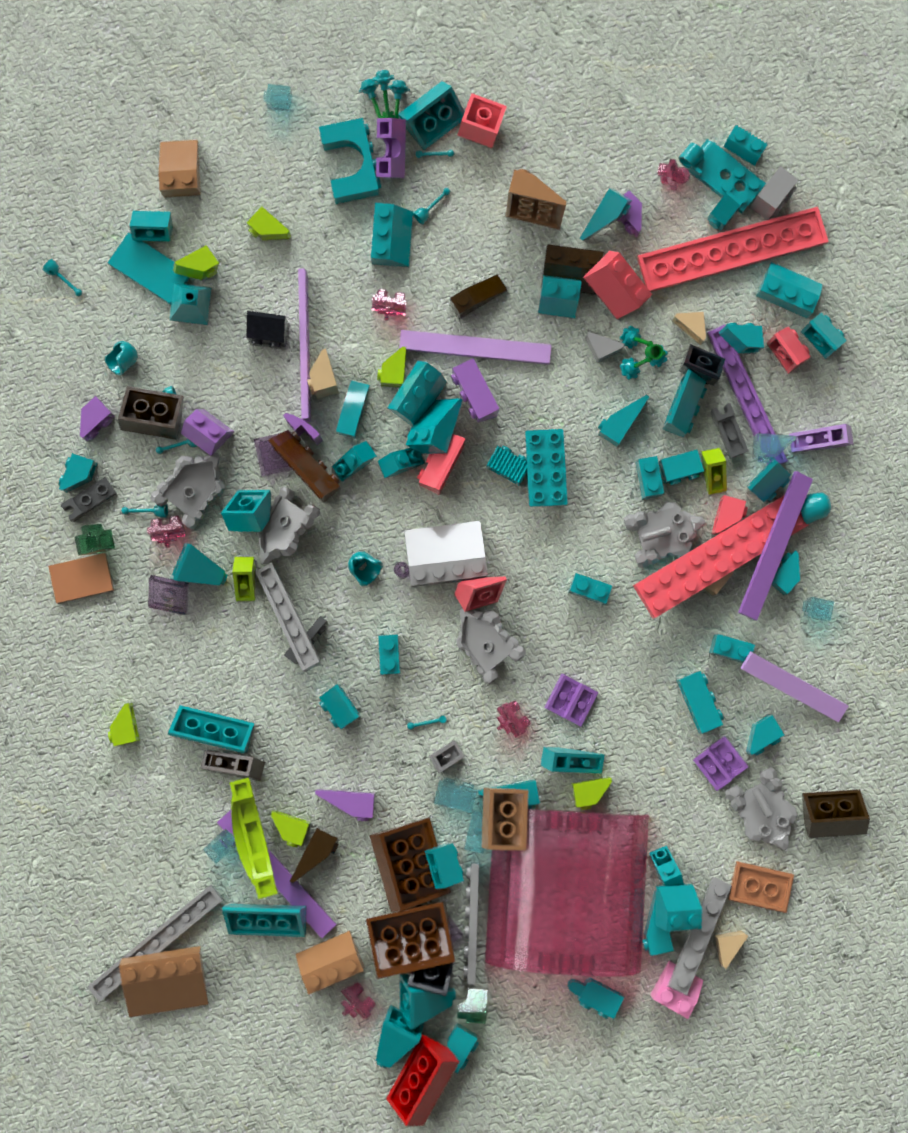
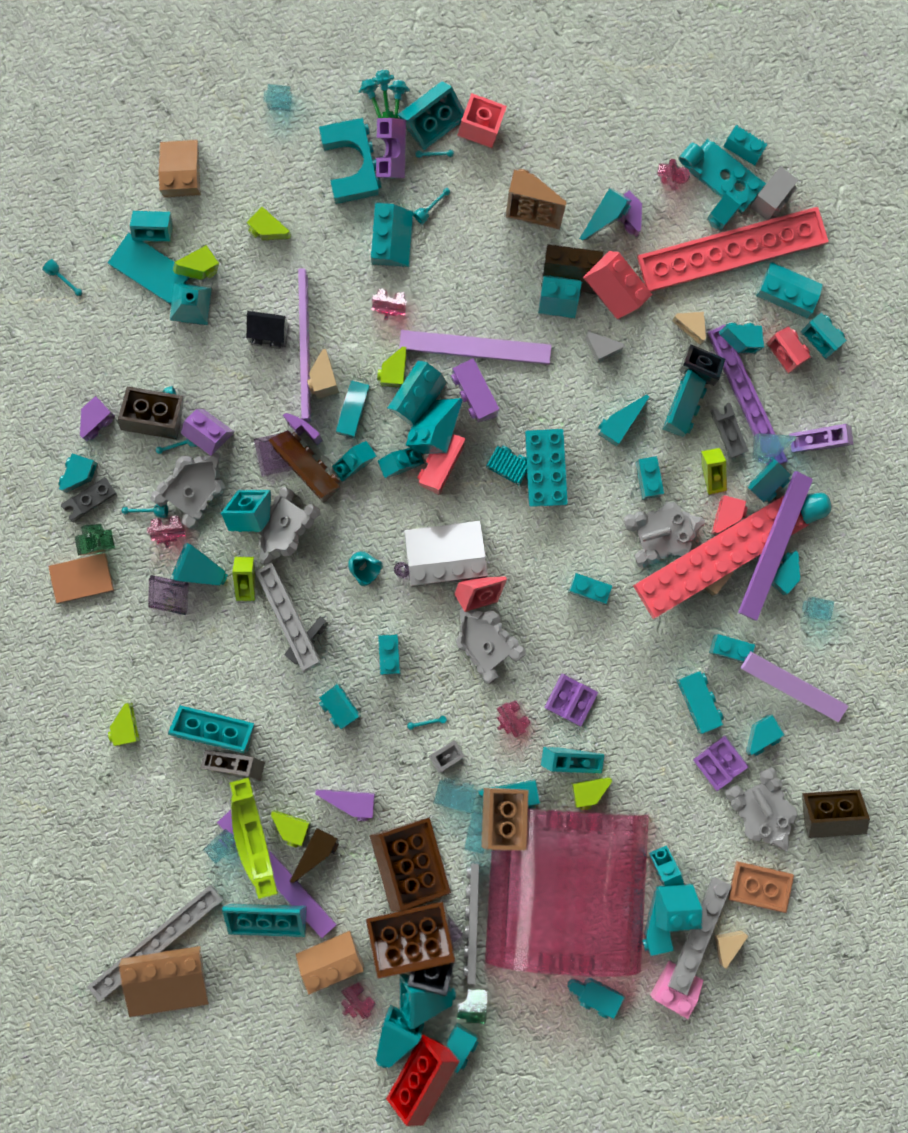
teal hair [104,341,138,375] -> none
teal brick [425,843,464,889] -> none
dark brown slope [450,274,507,320] -> none
teal plant [620,325,668,380] -> none
teal brick [658,449,704,486] -> none

